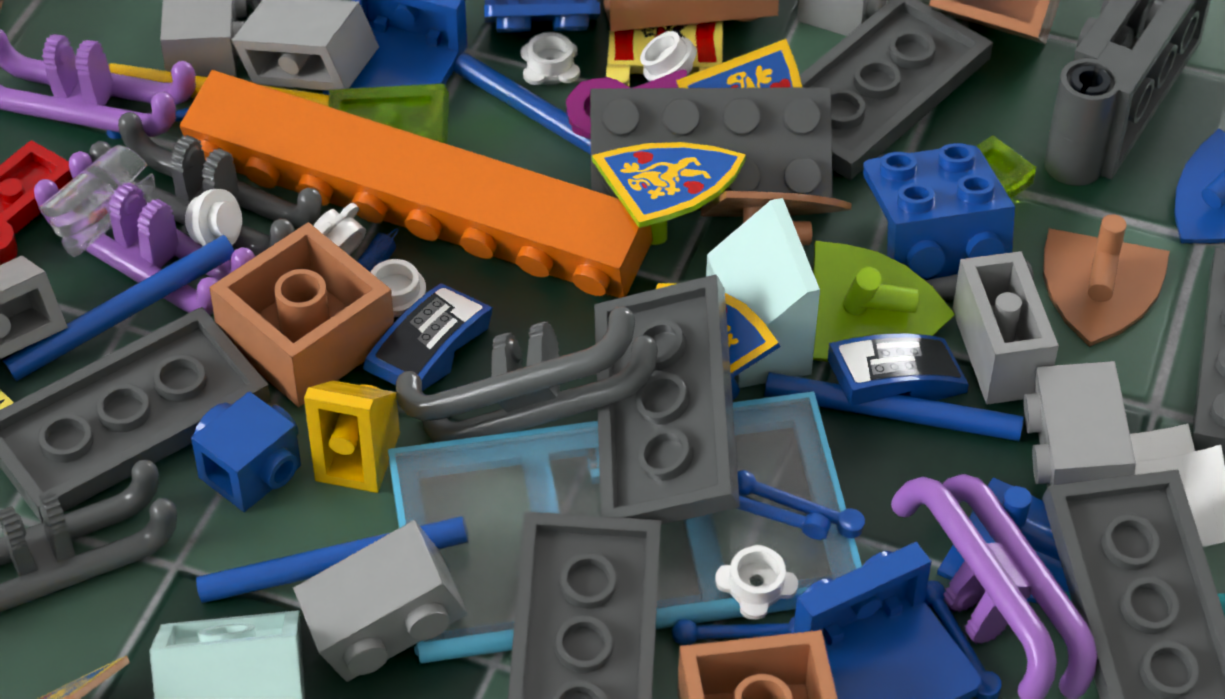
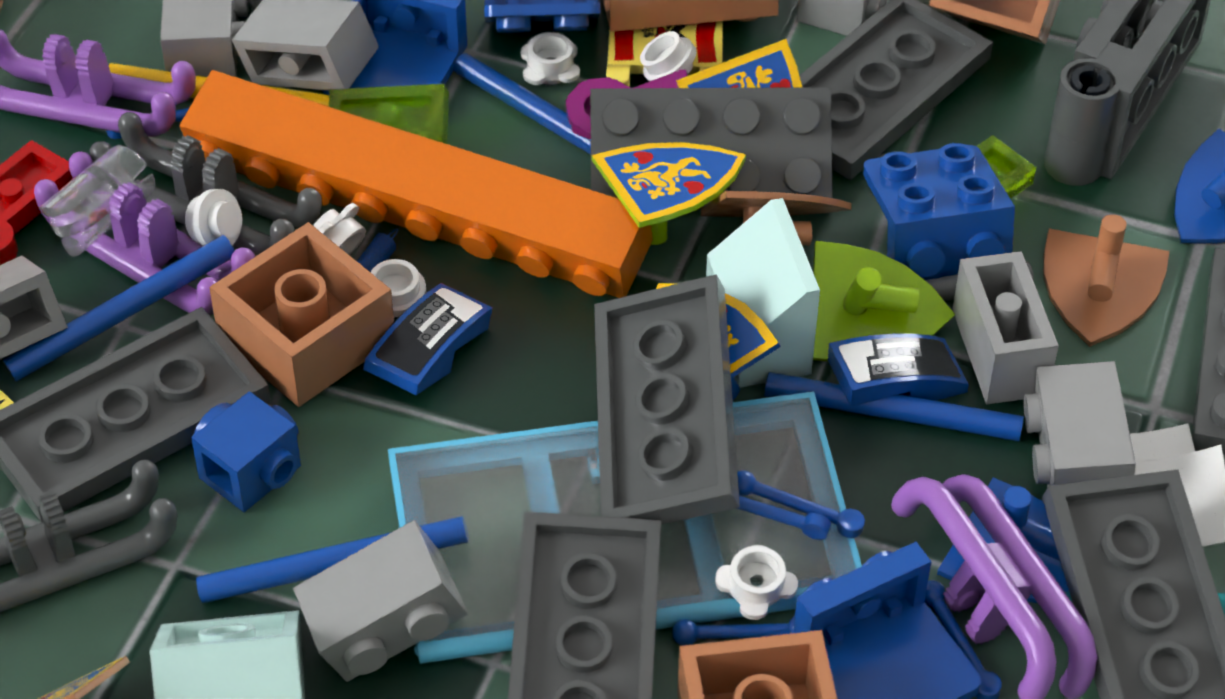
yellow slope [304,380,400,493] -> none
dark grey piece [396,306,658,443] -> none

